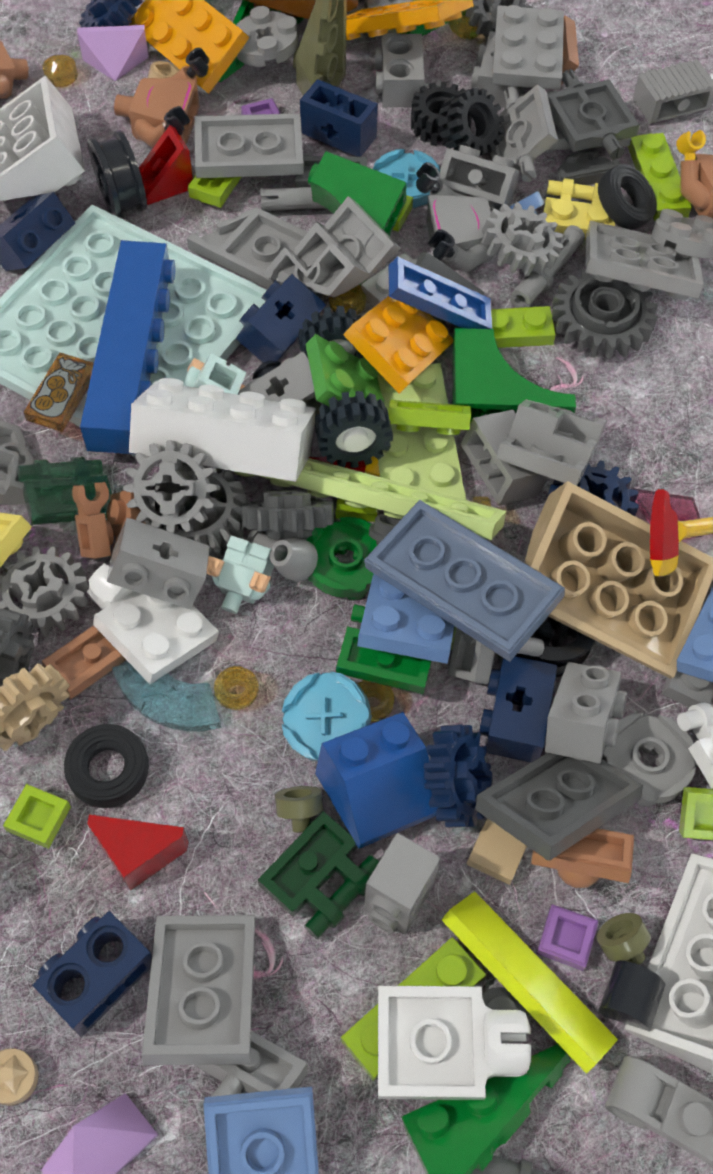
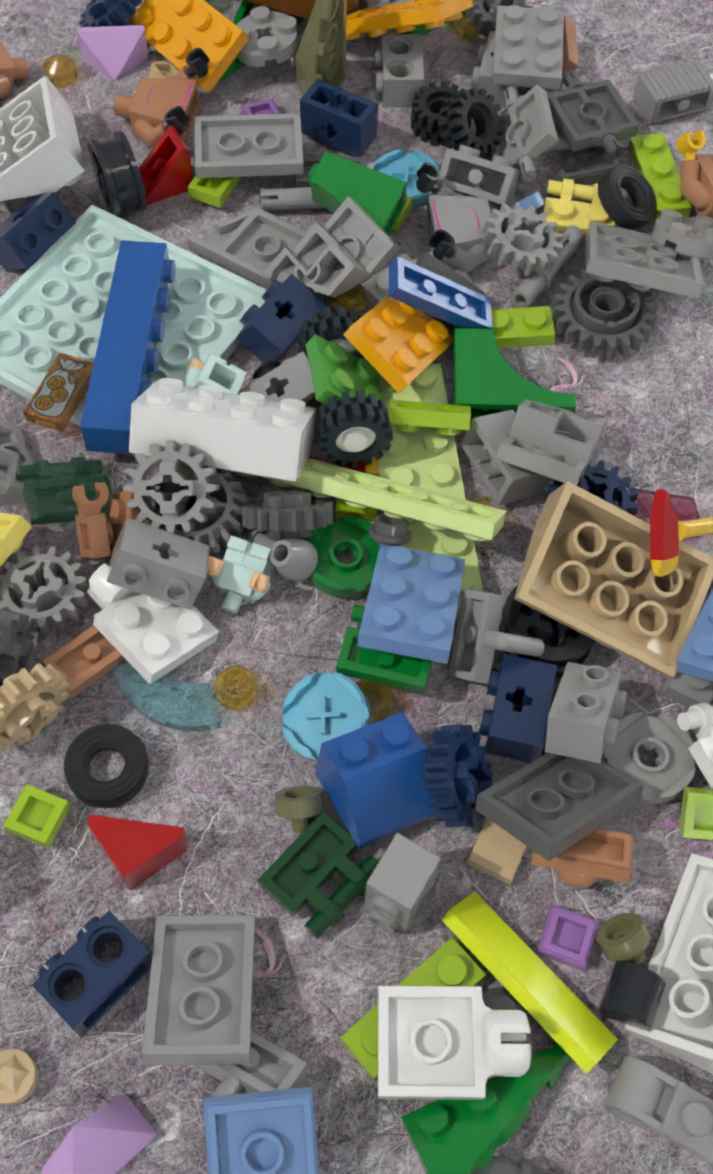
sand blue tile [364,500,565,662] -> none

